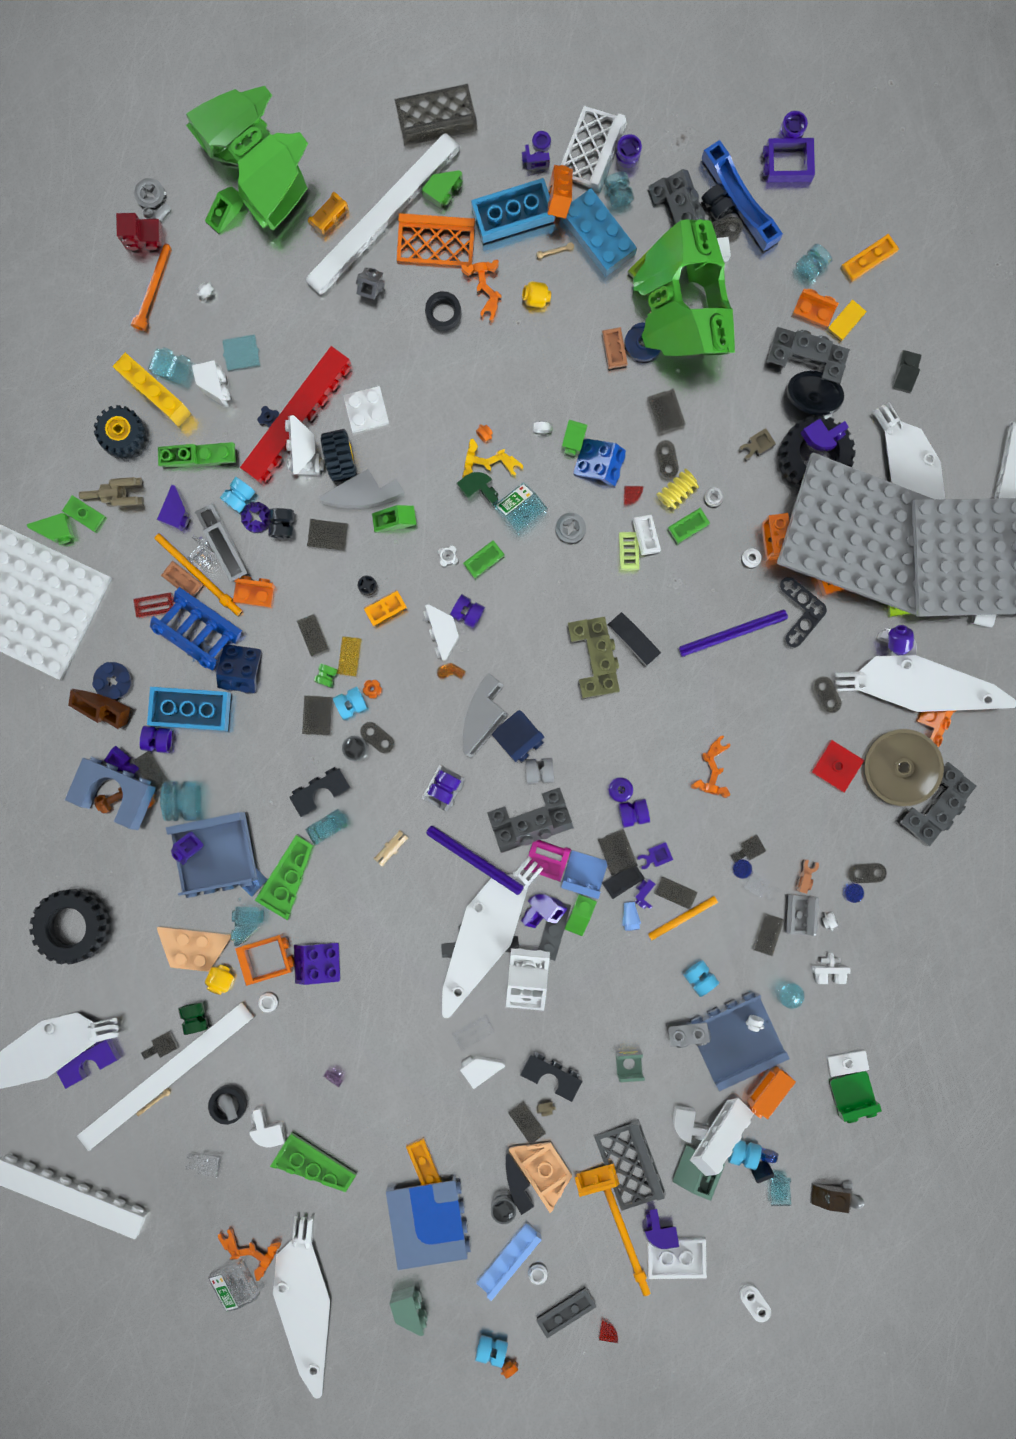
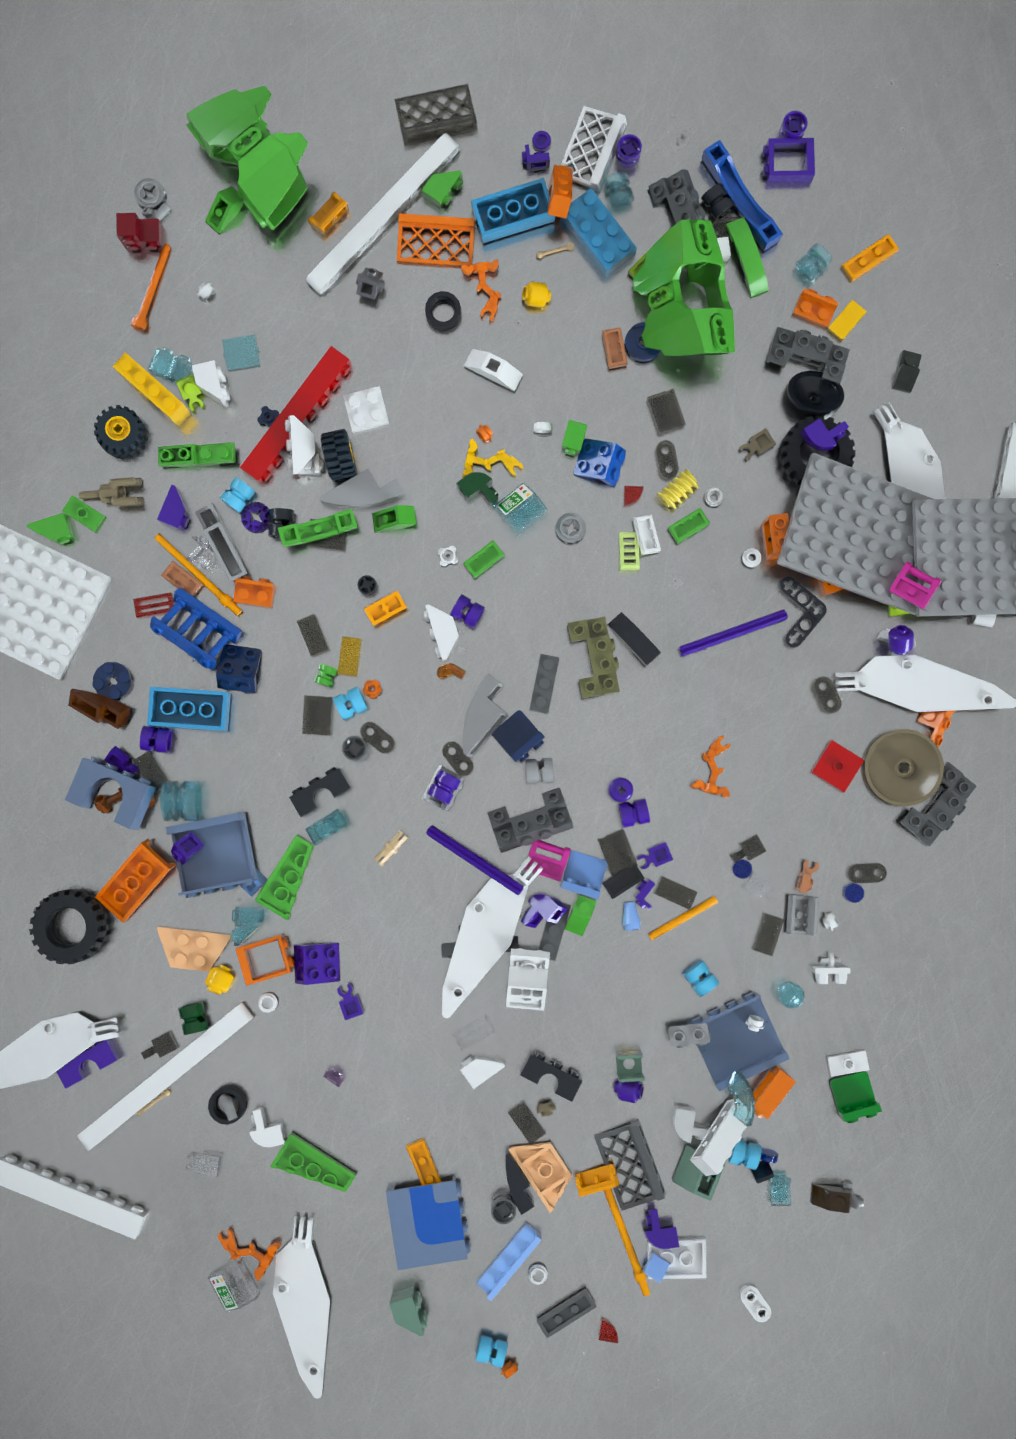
none -> orange plate [95,839,177,923]
none -> lime plate [175,374,203,411]
none -> bright green slope [278,509,357,547]
none -> dark purple plate [337,983,364,1020]
none -> clear smoke plate [442,742,473,776]
none -> white slope [464,349,523,392]
none -> dark grey plate [530,654,560,714]
none -> dark purple head [614,1081,644,1103]
none -> light blue slope [643,1253,670,1283]
none -> bright green slope [726,217,769,297]
none -> clear light blue tile [727,1071,755,1127]
none -> dark pink plate [889,561,942,610]

